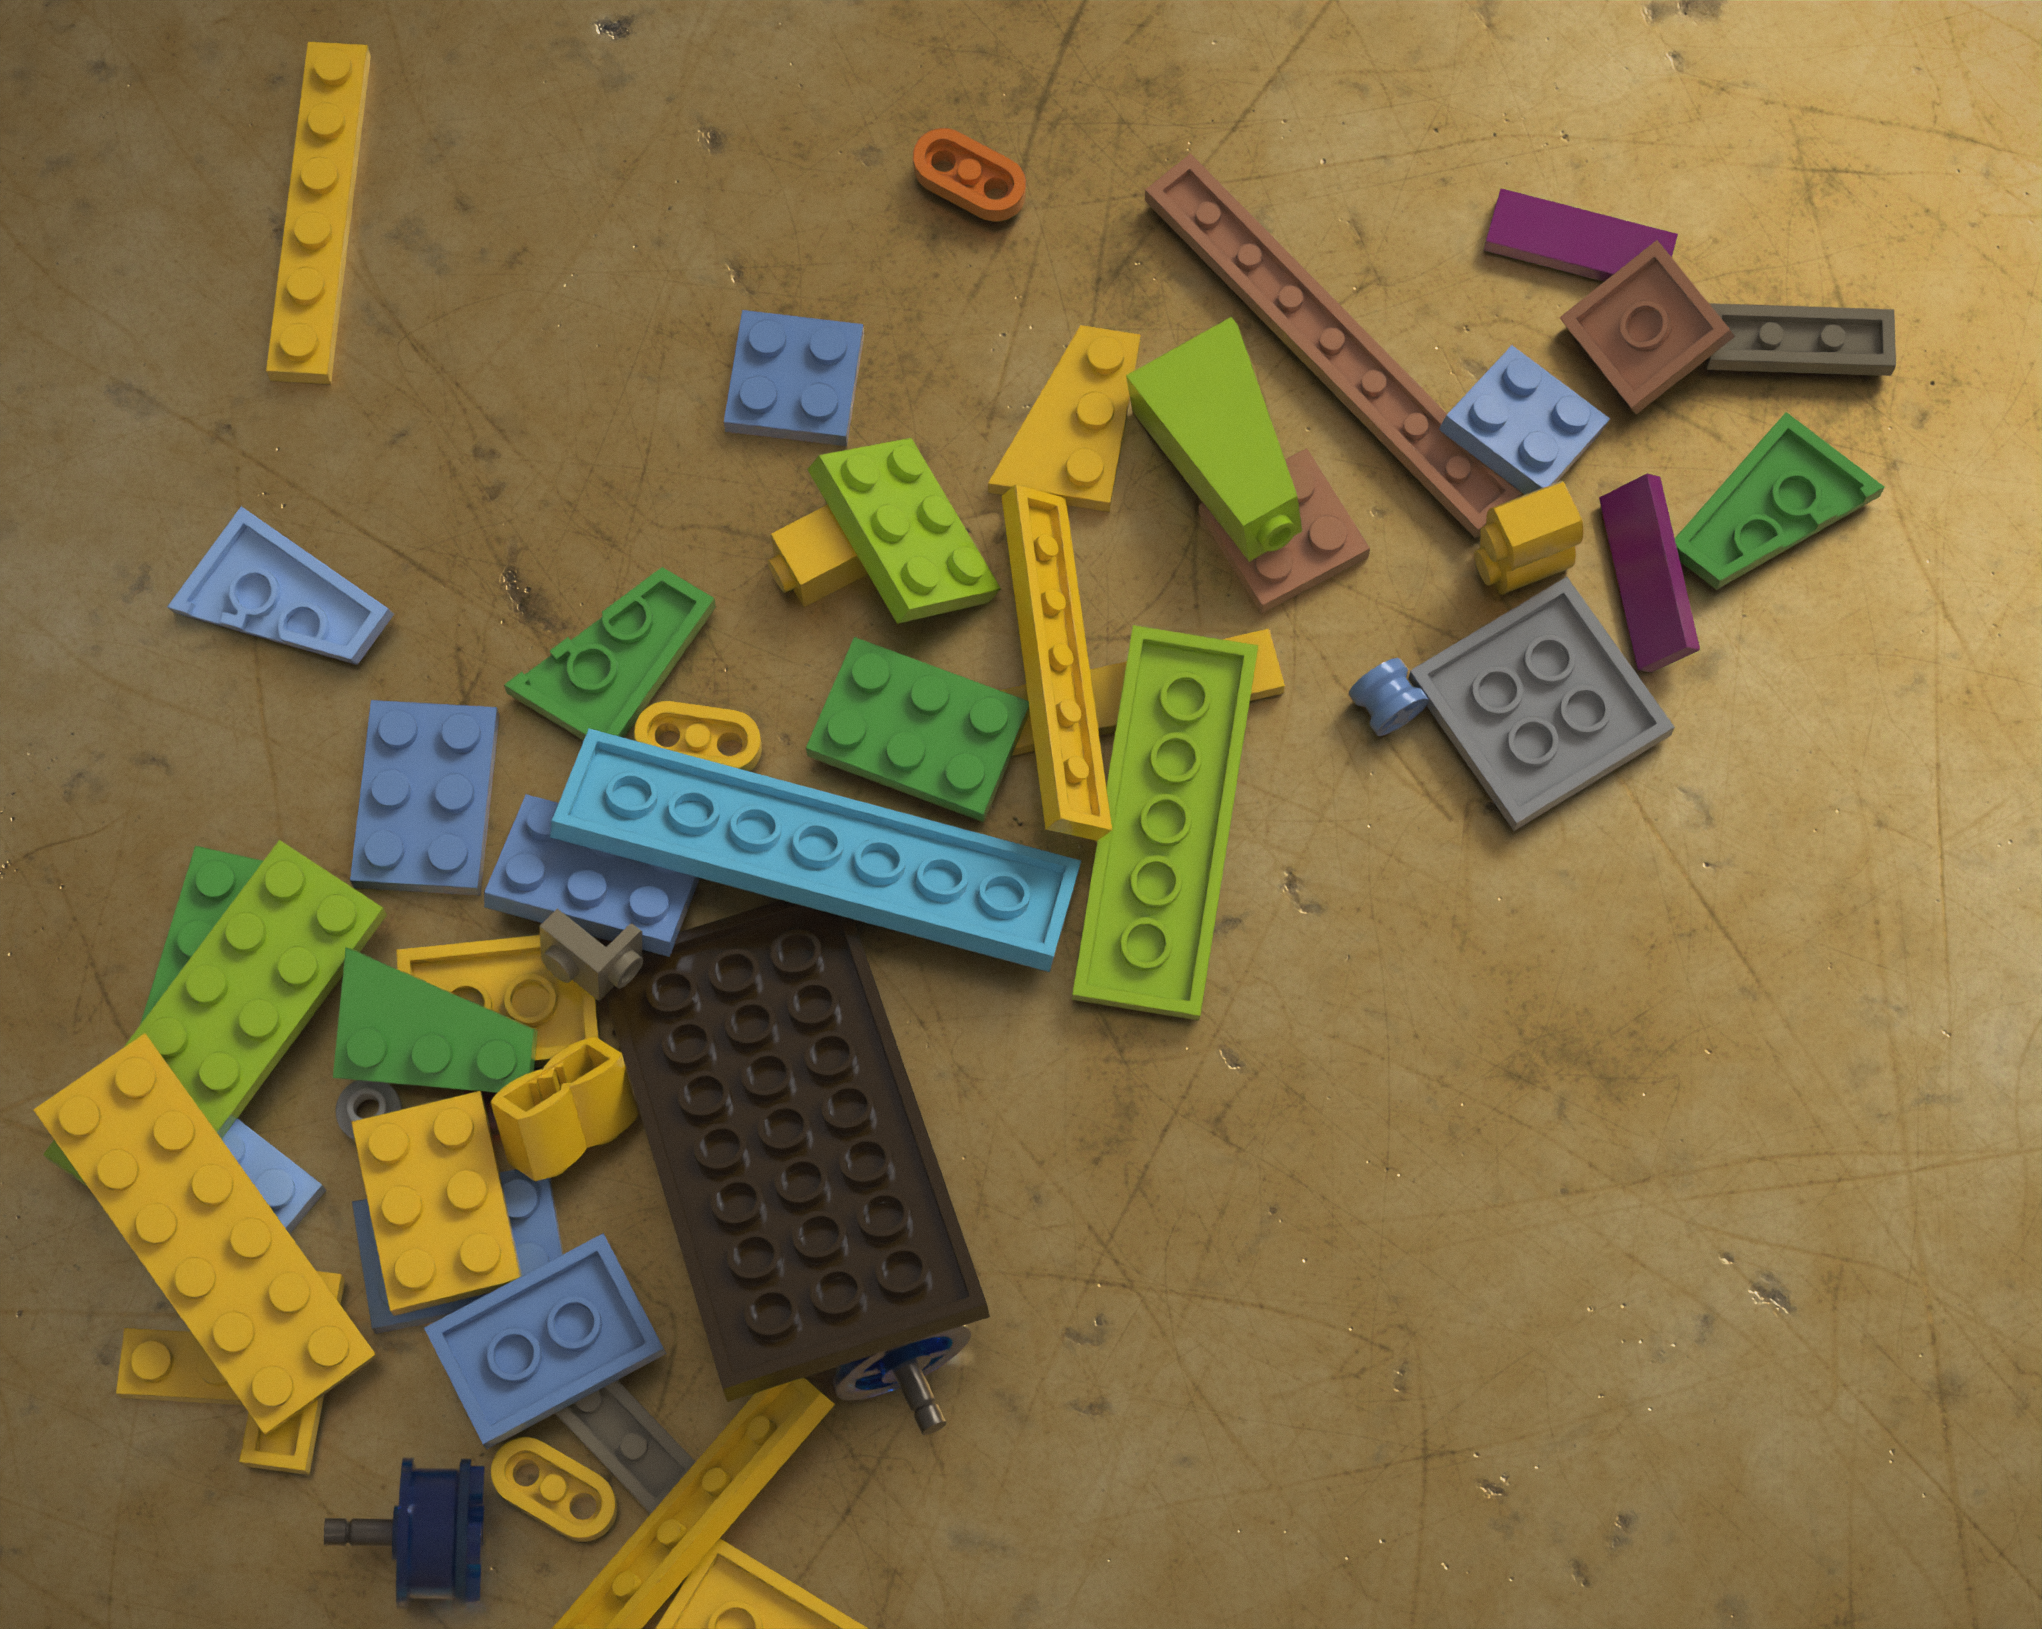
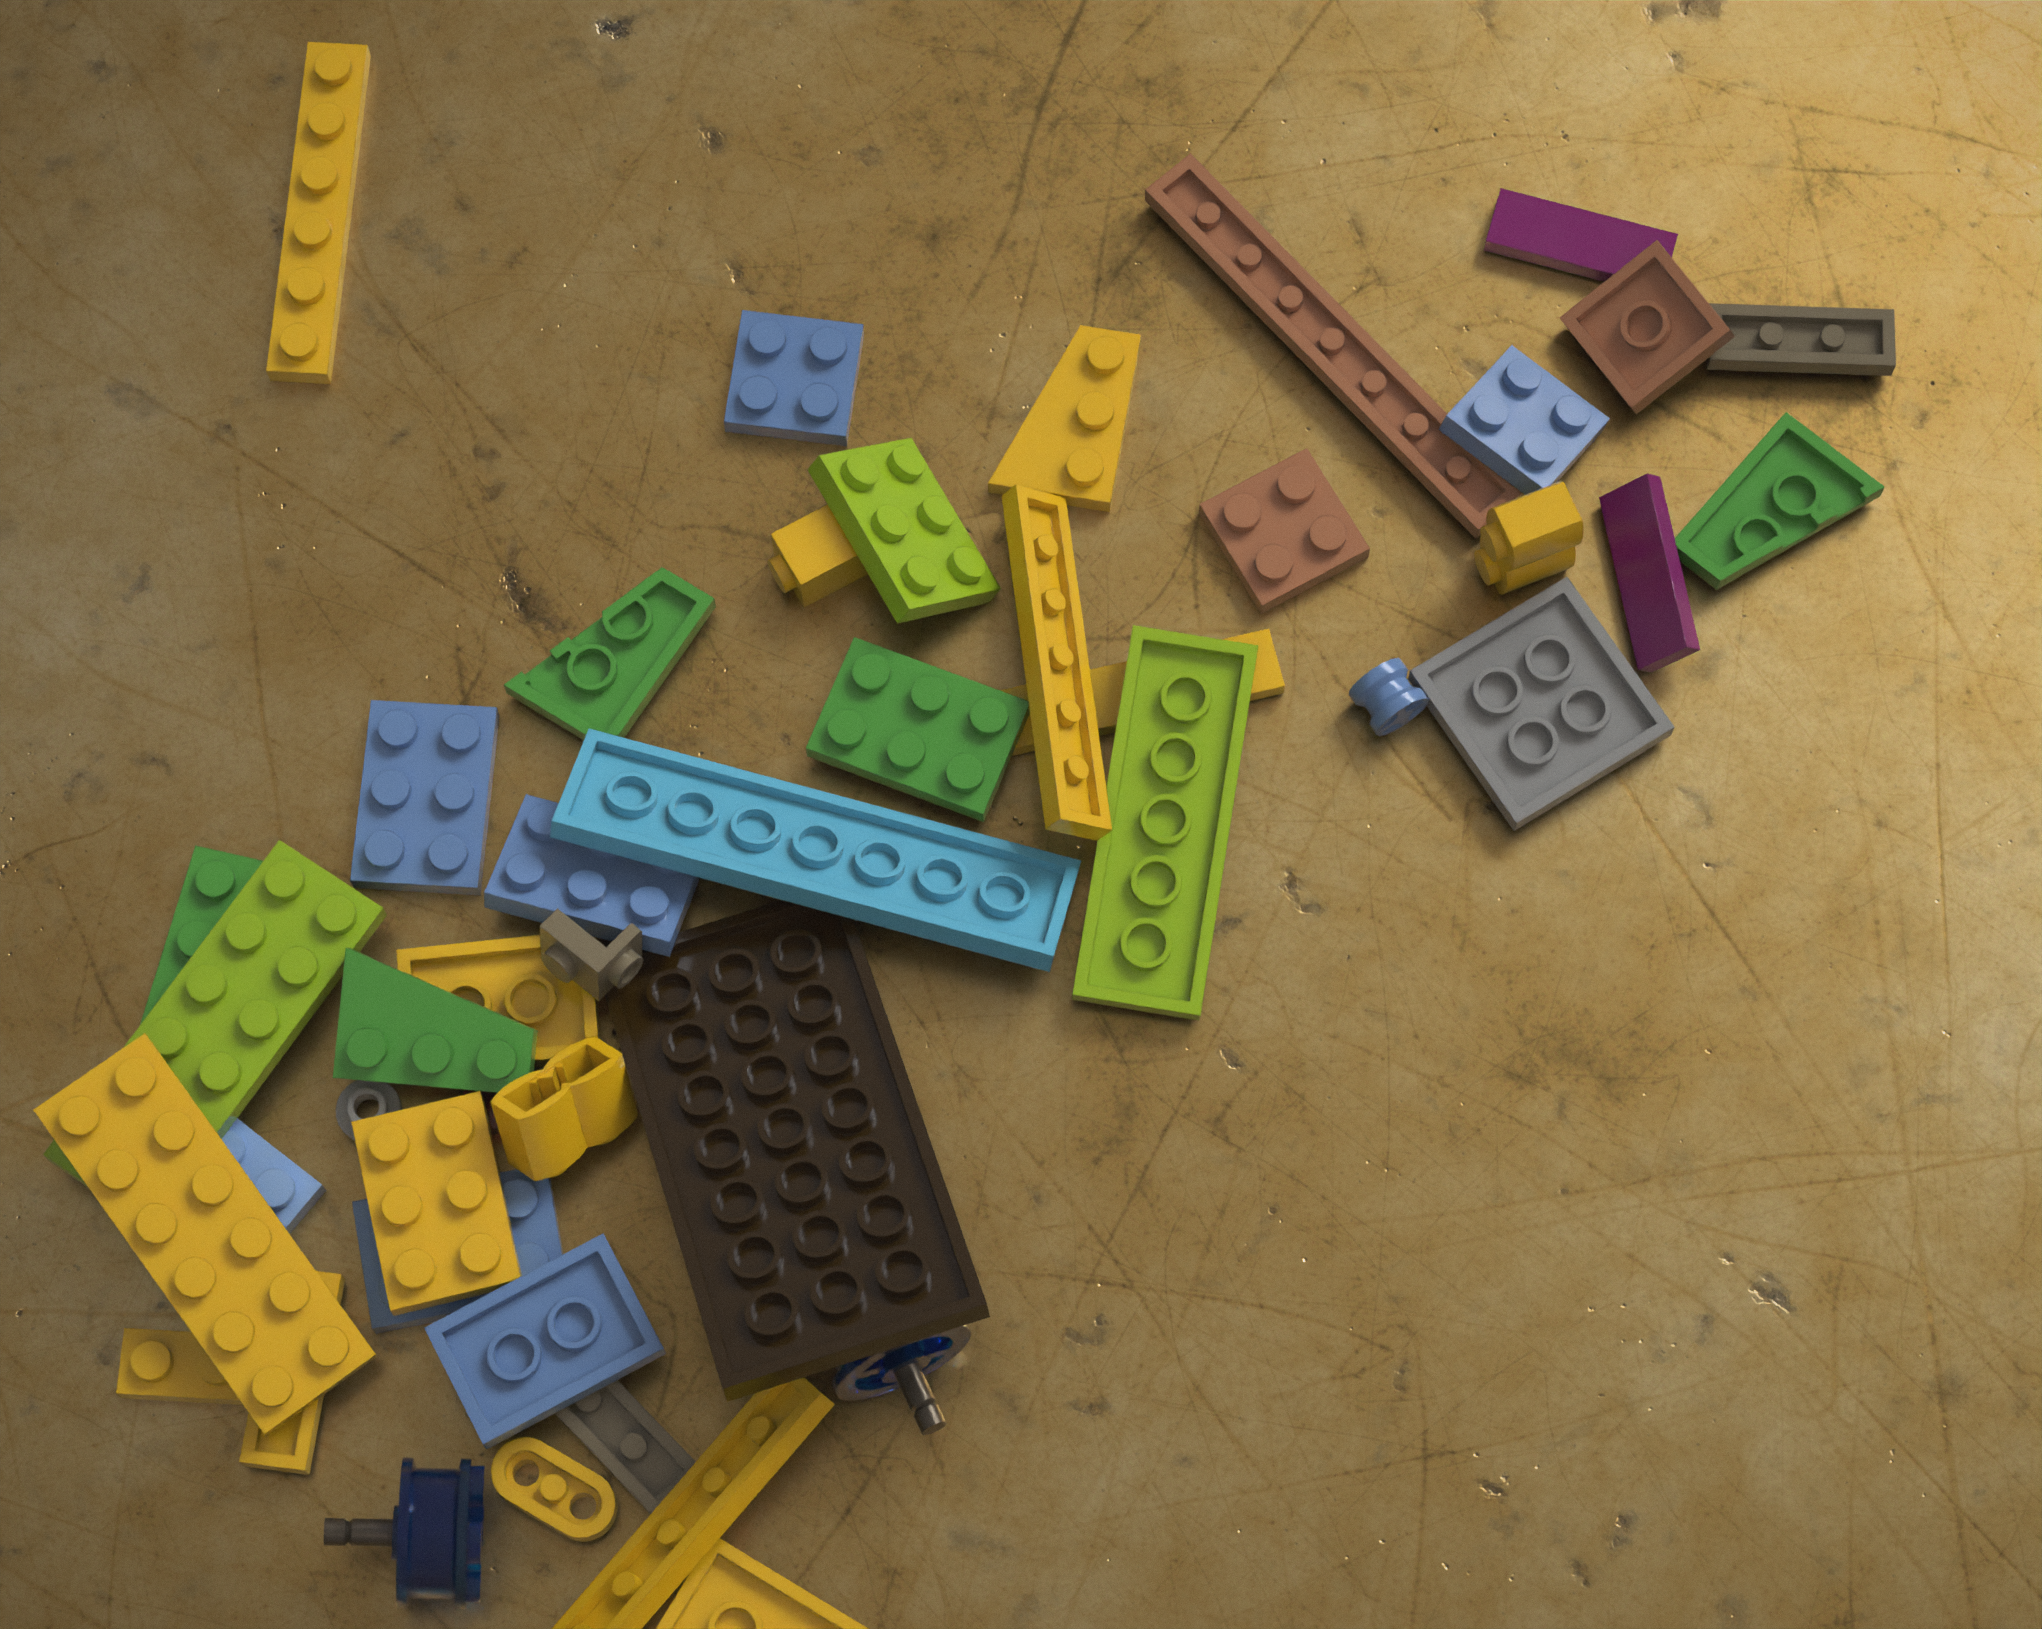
light blue wing [167,506,394,665] -> none
yellow plate [634,701,762,771] -> none
orange plate [913,128,1026,222] -> none
lime slope [1126,317,1302,562] -> none

